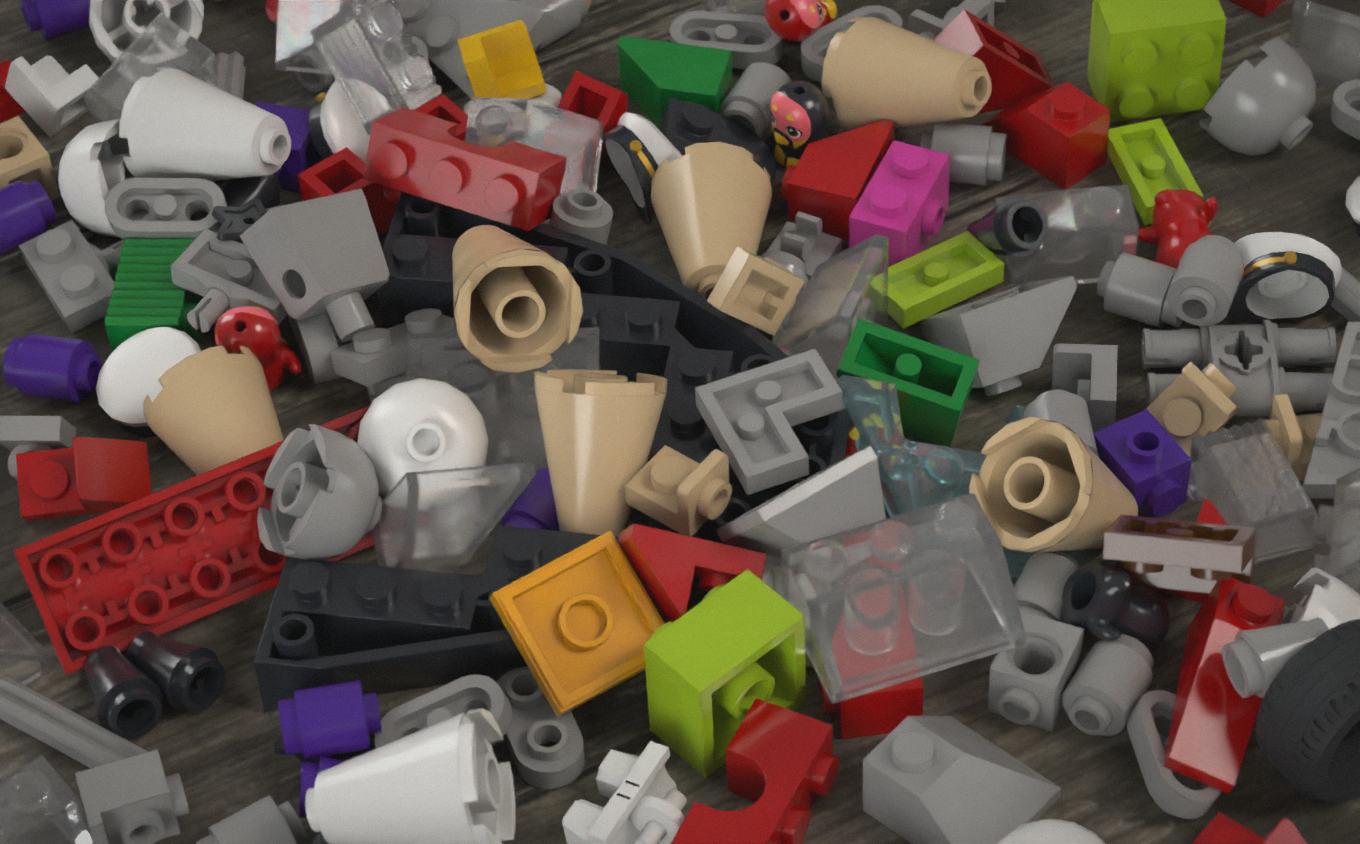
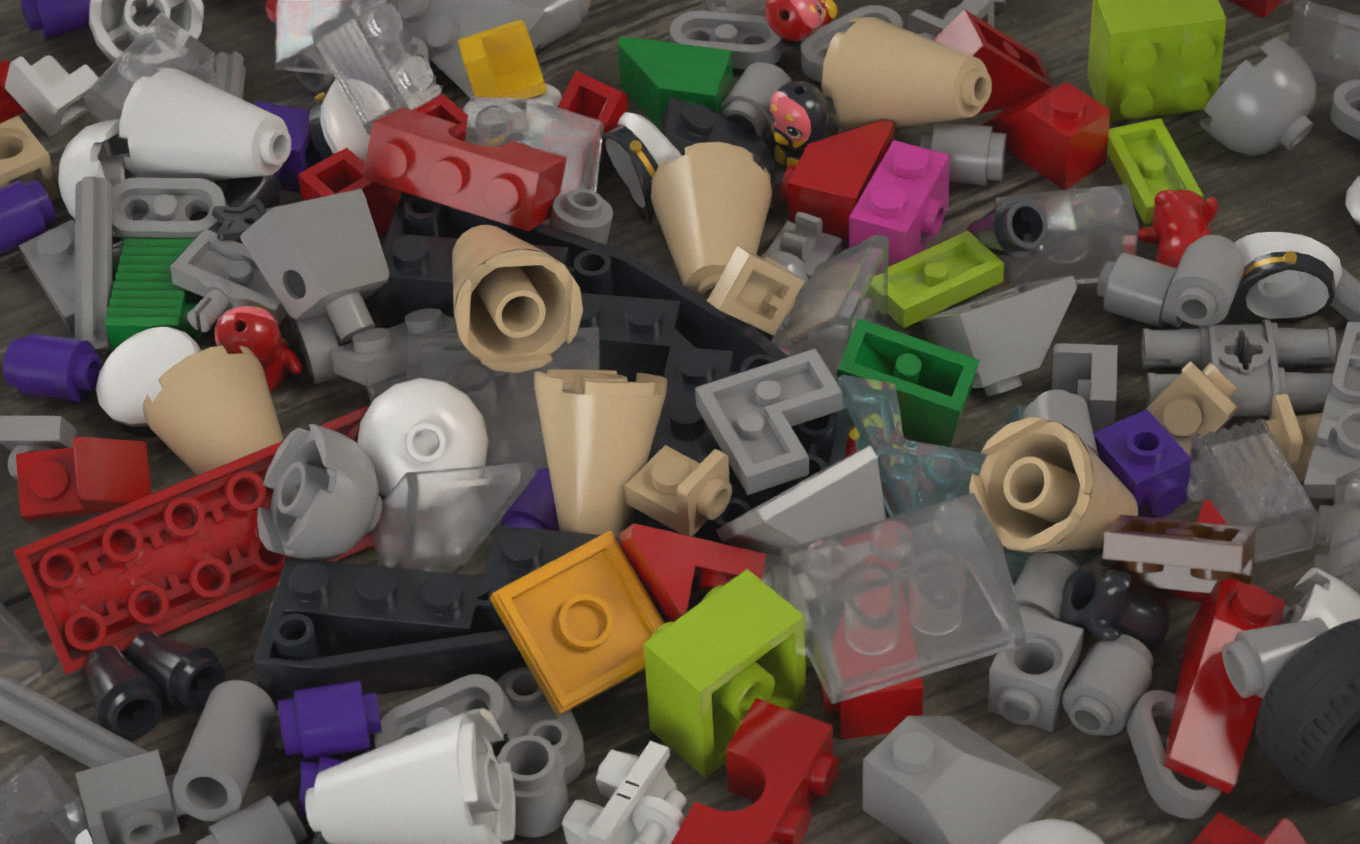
none -> light grey axle [75,176,112,354]
none -> light grey brick [172,680,275,821]
none -> light grey brick [496,735,569,837]

